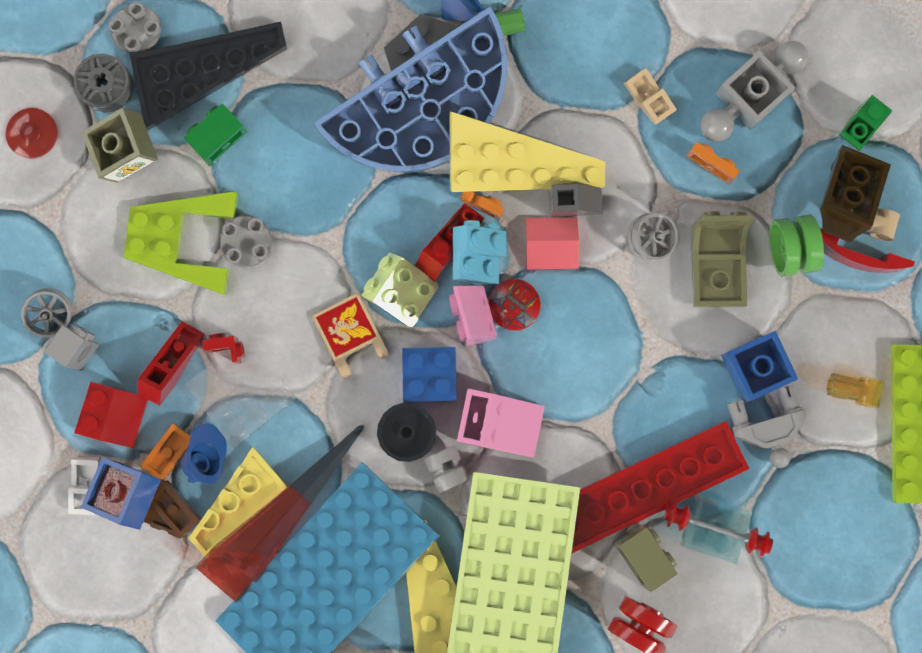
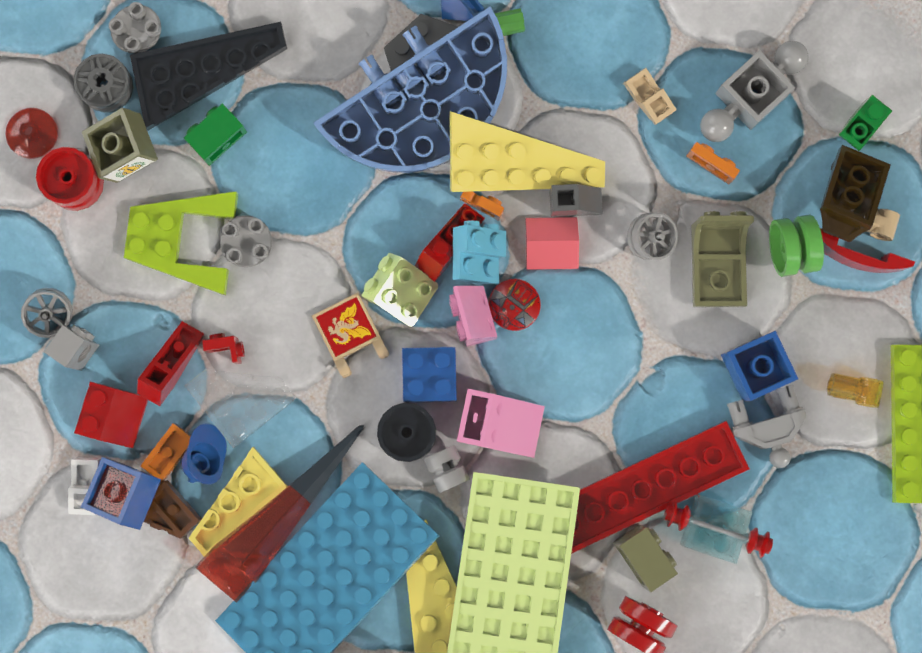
none -> red wheel [36,147,104,211]

